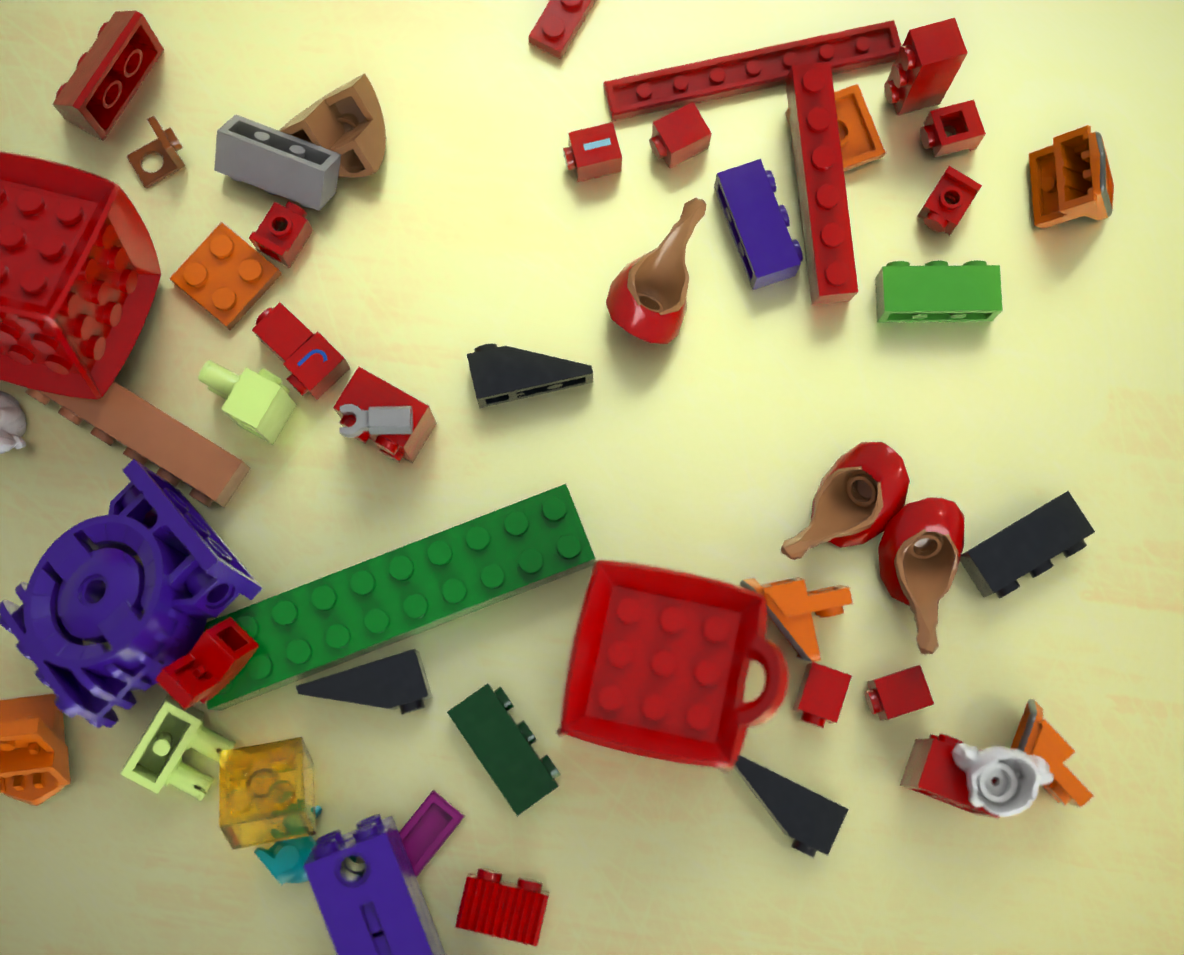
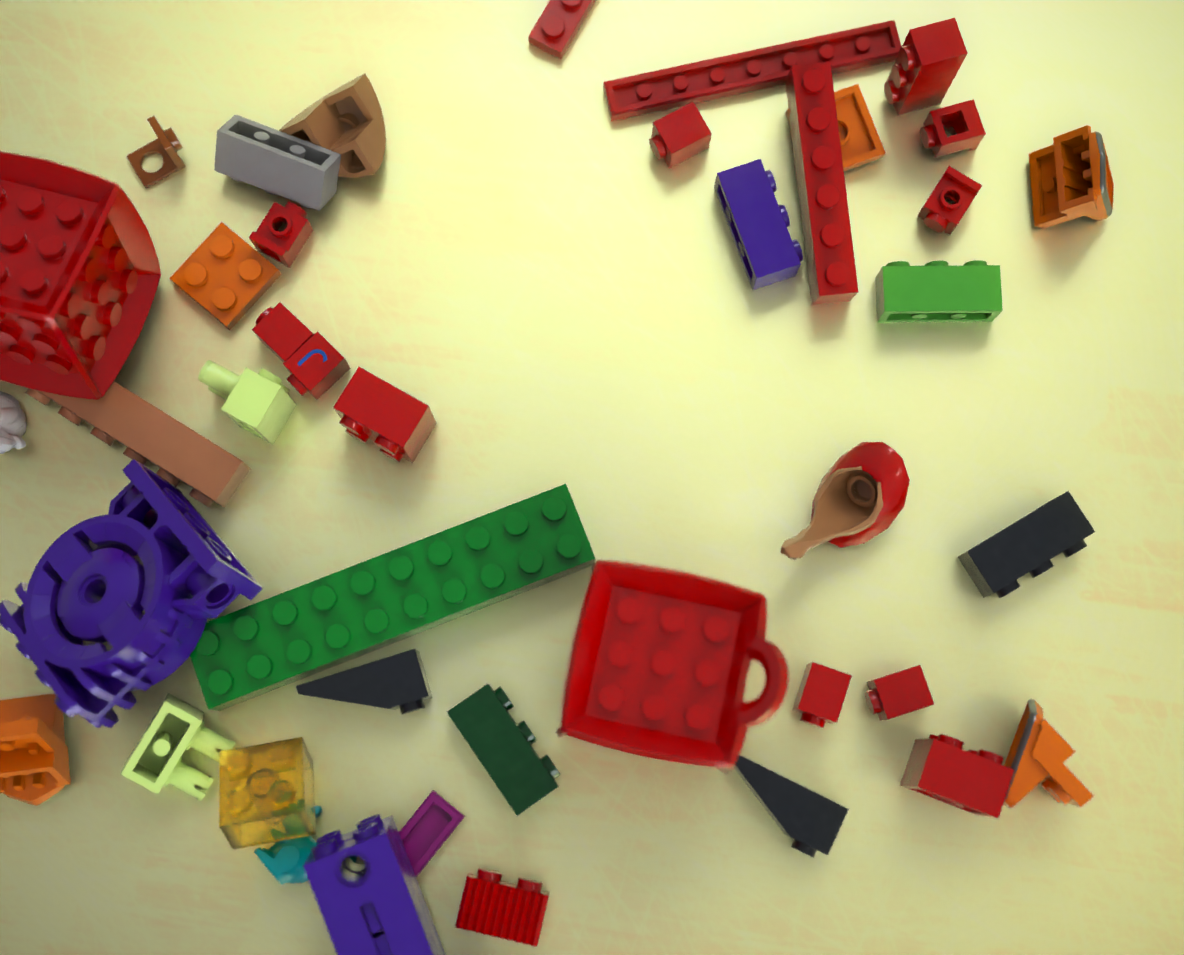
red slope [53,11,164,141] -> none
red brick [155,617,260,709] -> none
light grey bar [340,404,413,438] -> none
black slope [467,343,593,408] -> none
red brick [563,122,622,182] -> none
medium nougat hat [606,197,707,345] -> none
orange piece [740,577,853,662] -> none
hat [878,497,964,654] -> none
white hair [952,743,1054,817] -> none

